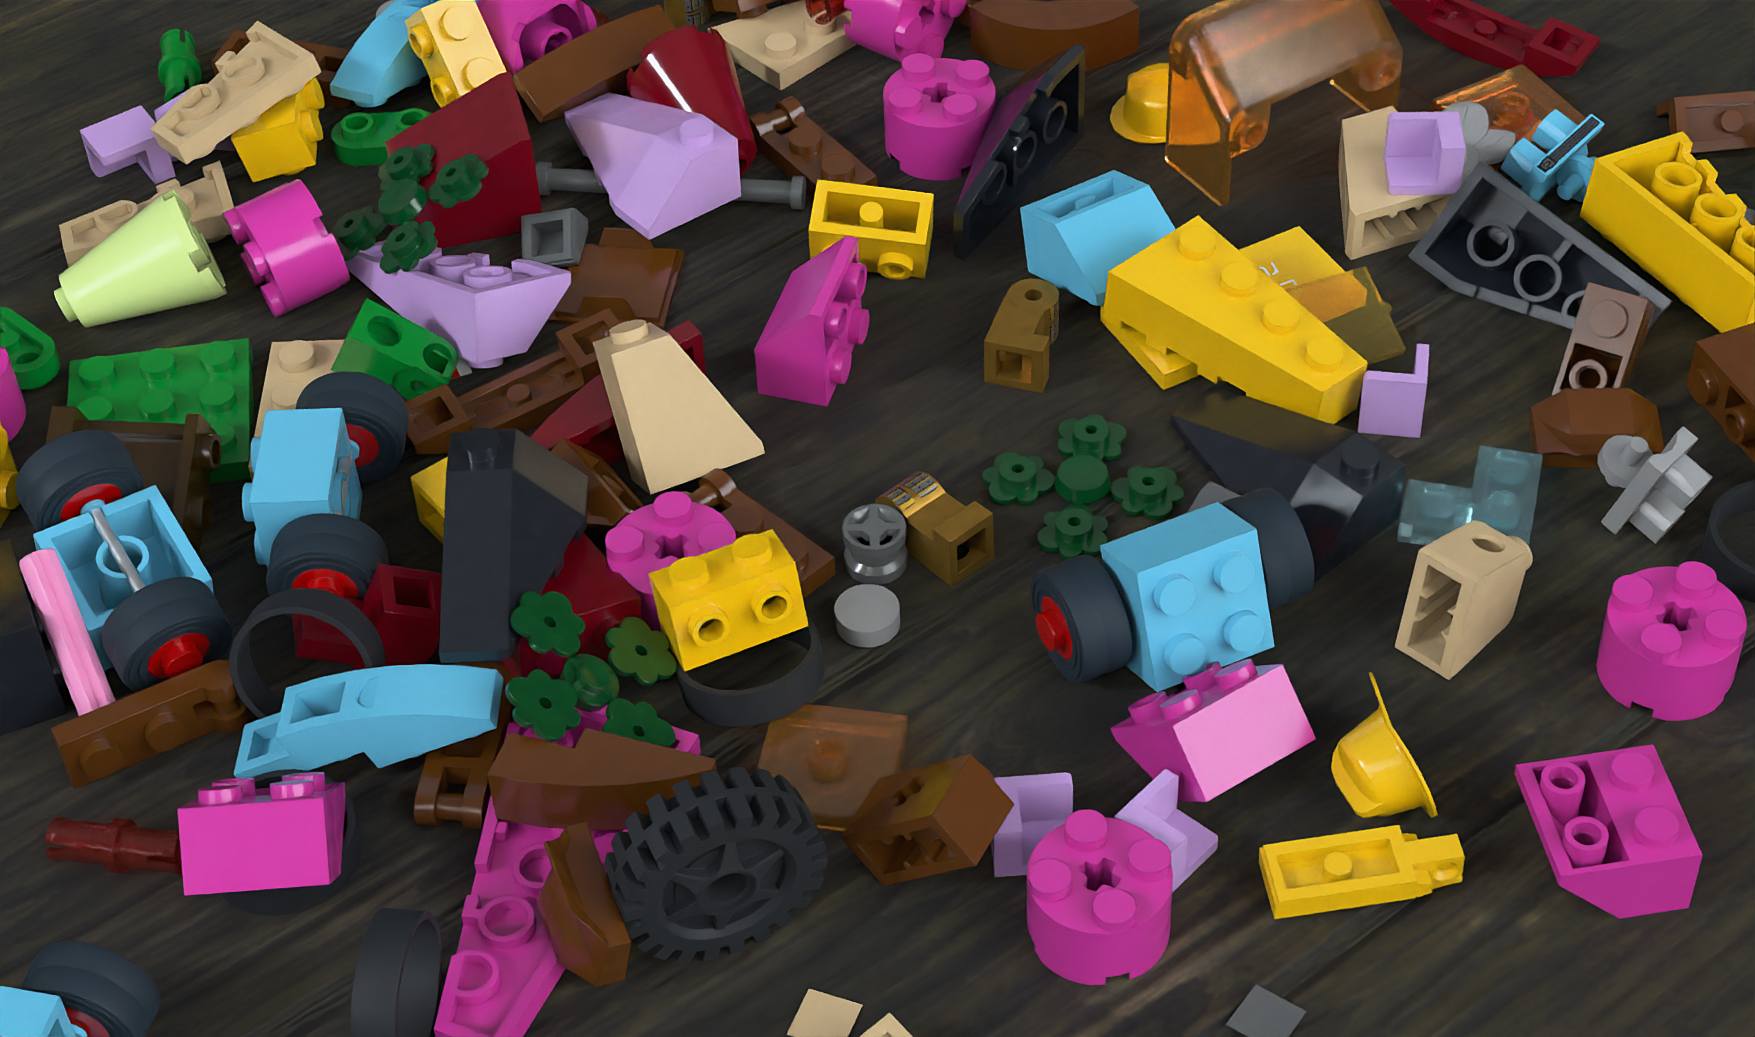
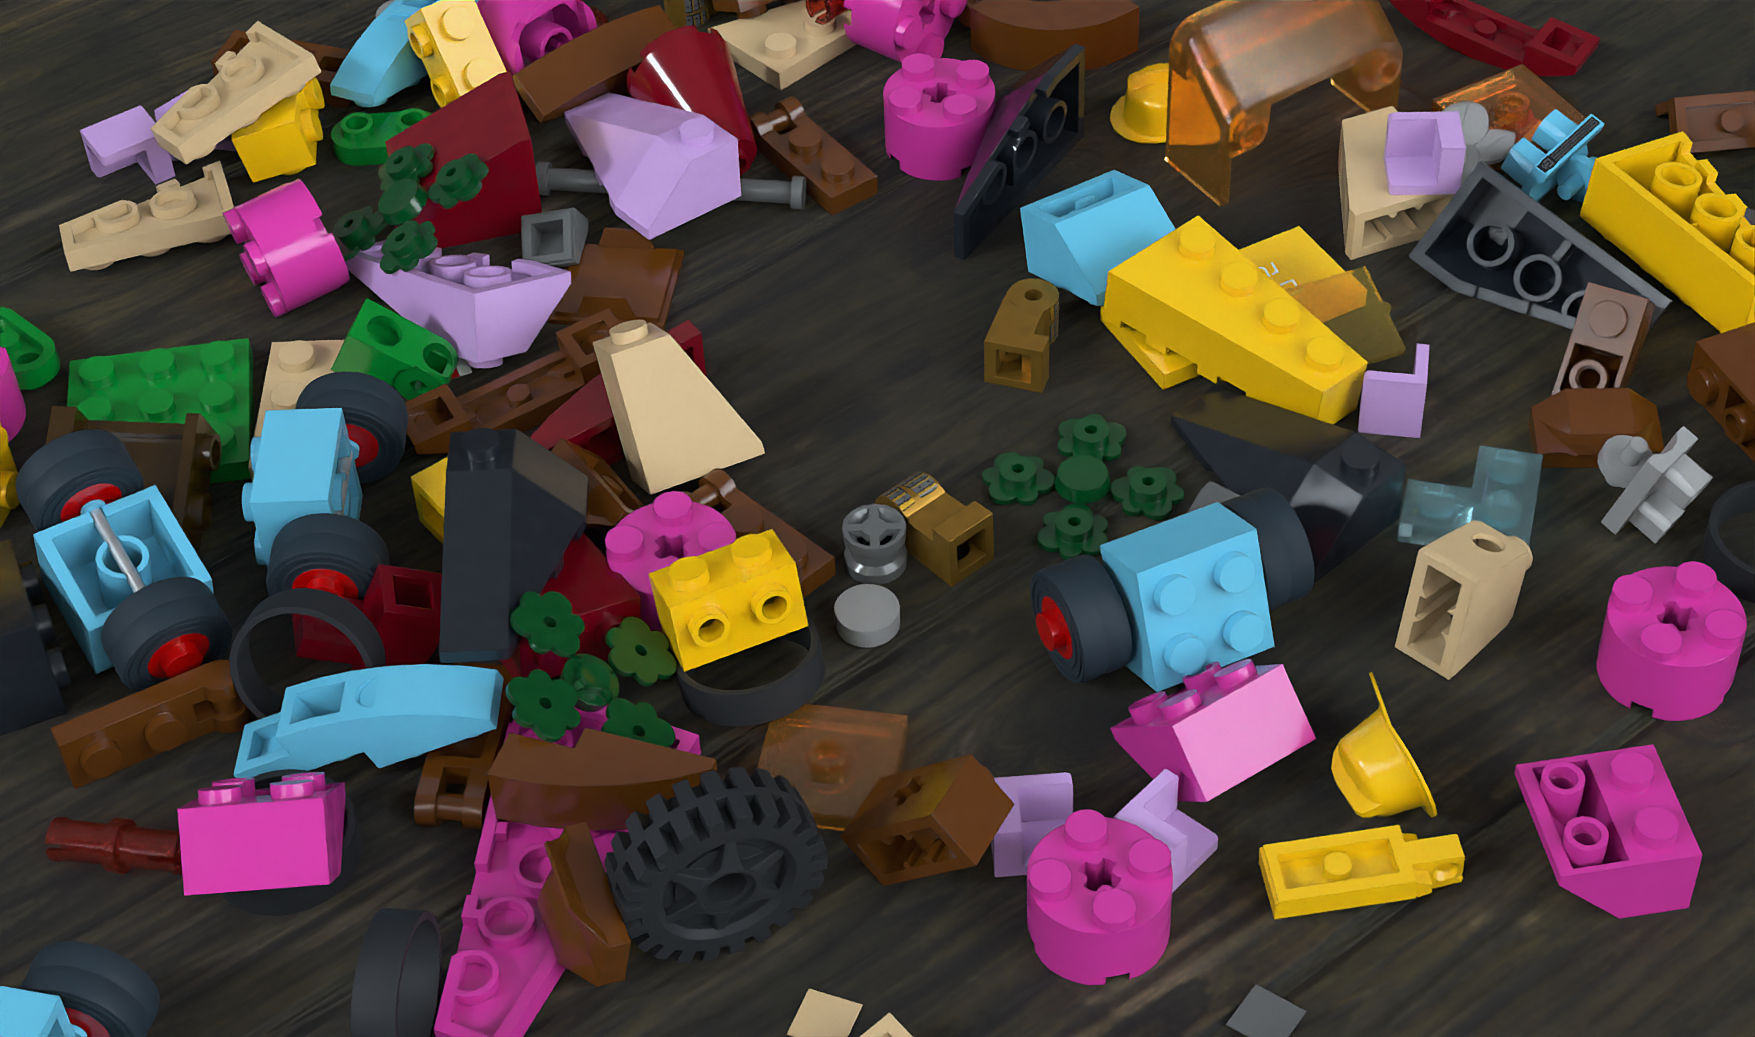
bright pink axle [19,548,116,716] -> none
yellowish green cone [54,188,227,328] -> none
green pin [158,28,202,104] -> none
dark pink slope [754,236,869,406] -> none
yellow brick [808,179,934,280] -> none

